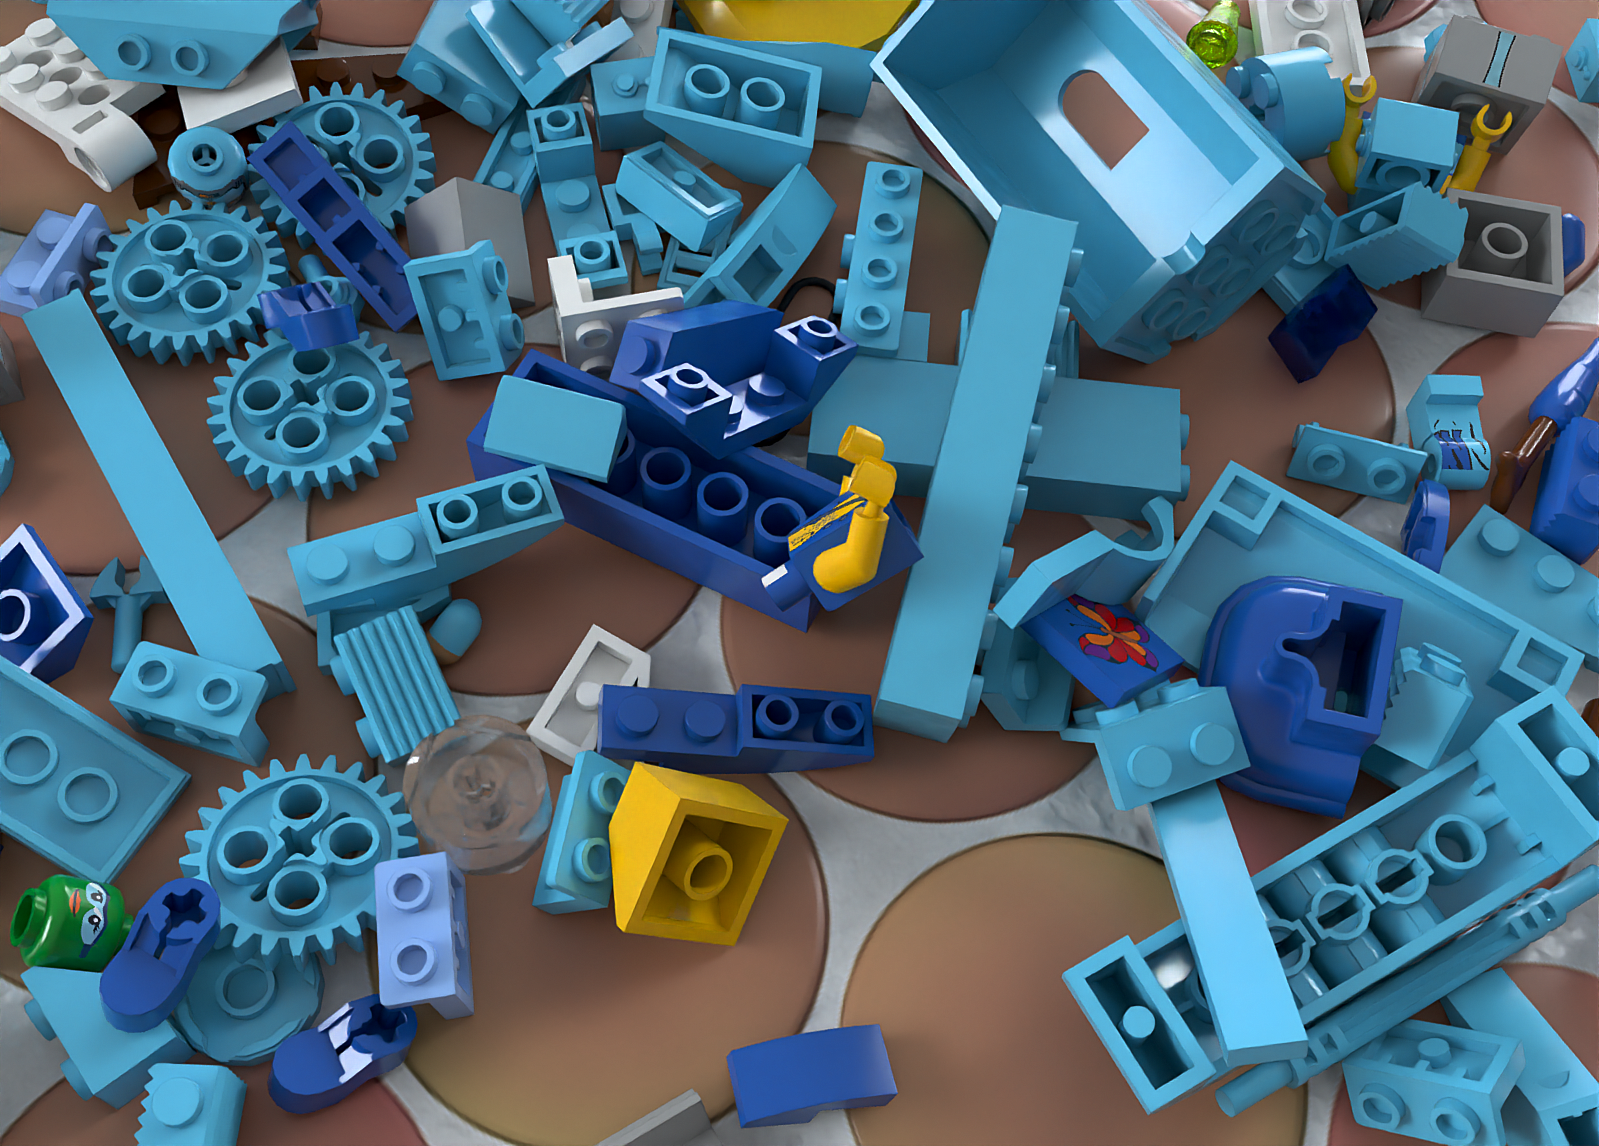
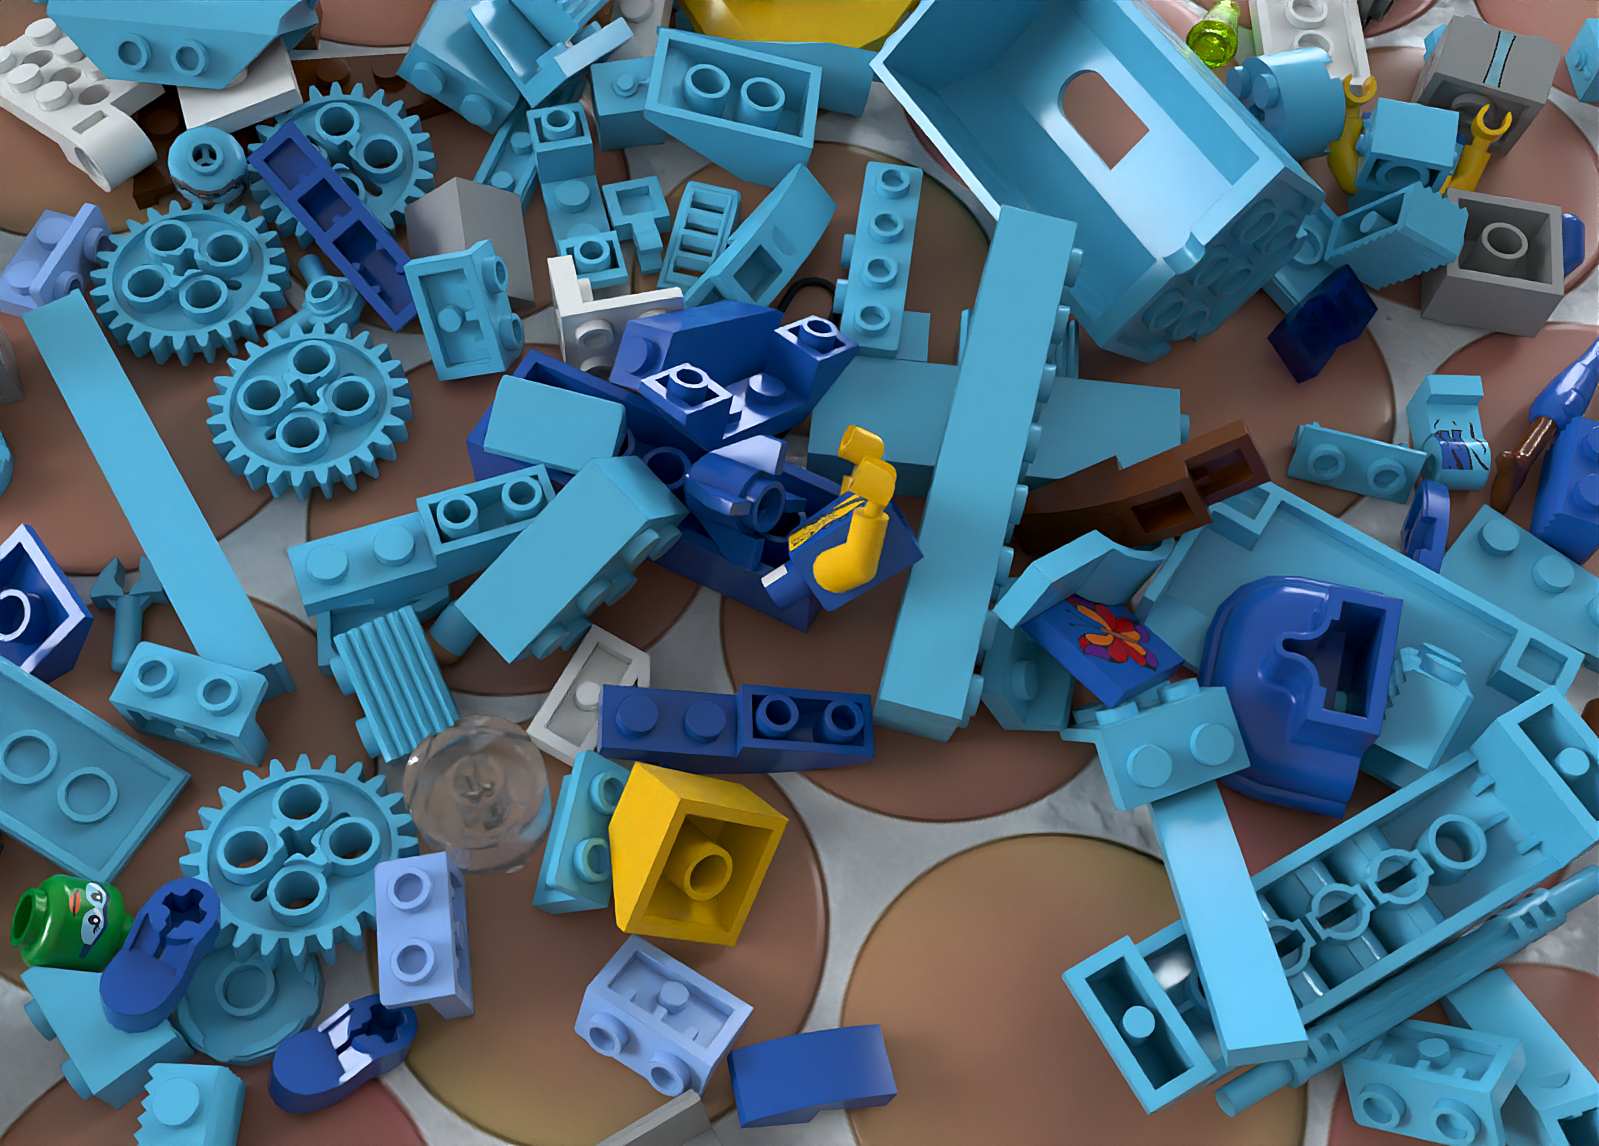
blue piece [257,281,360,352] -> none
medium azure slope [615,141,744,252] -> none
none -> medium azure brick [454,456,690,664]
none -> light blue bracket [574,933,754,1098]
none -> blue brick [684,435,807,571]
none -> reddish brown slope [1013,418,1271,556]

